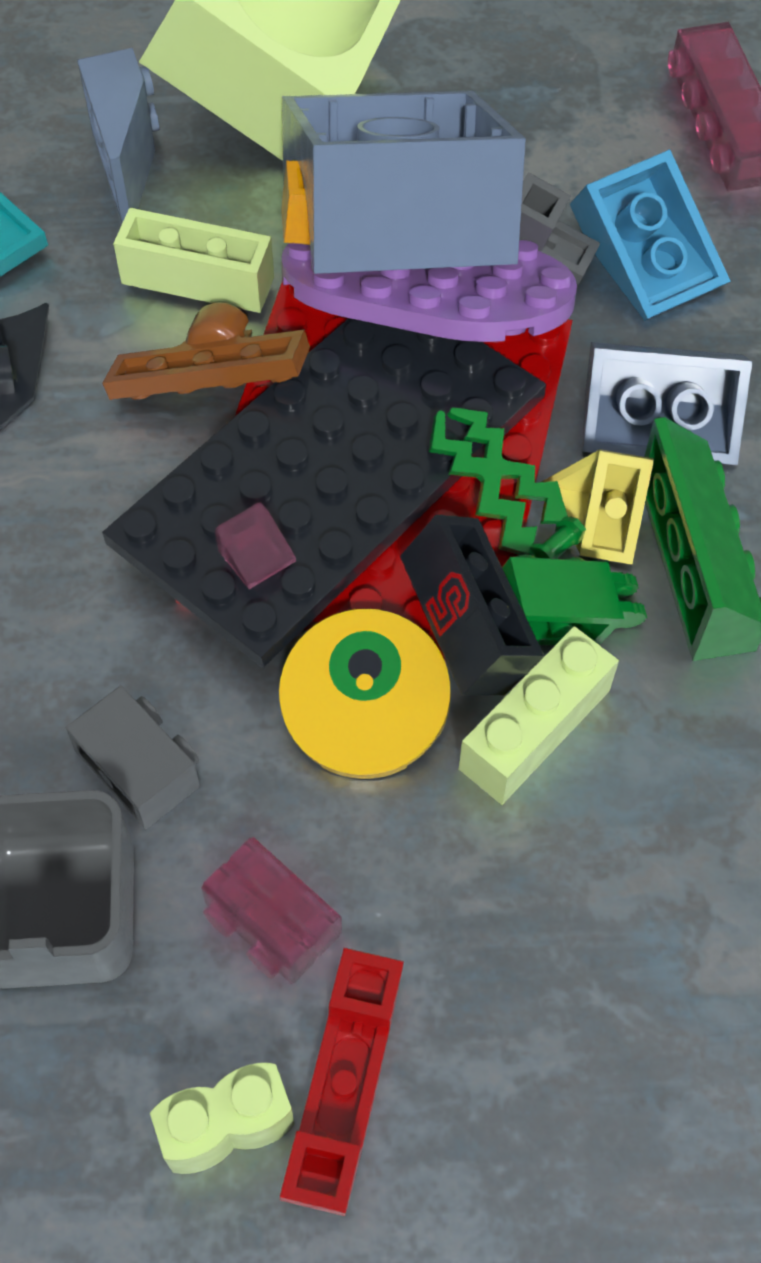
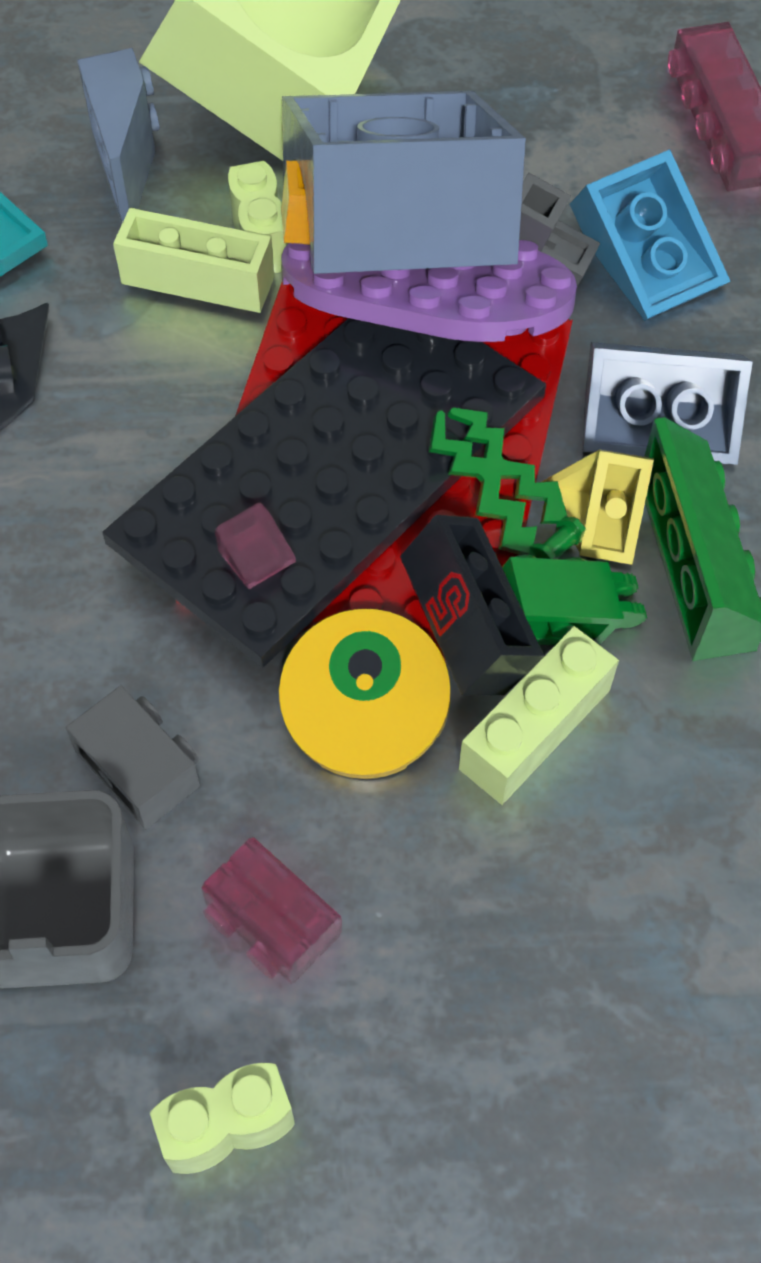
dark orange plate [102,302,310,400] -> none
red slope [279,948,404,1216] -> none
none -> yellowish green brick [228,161,288,273]

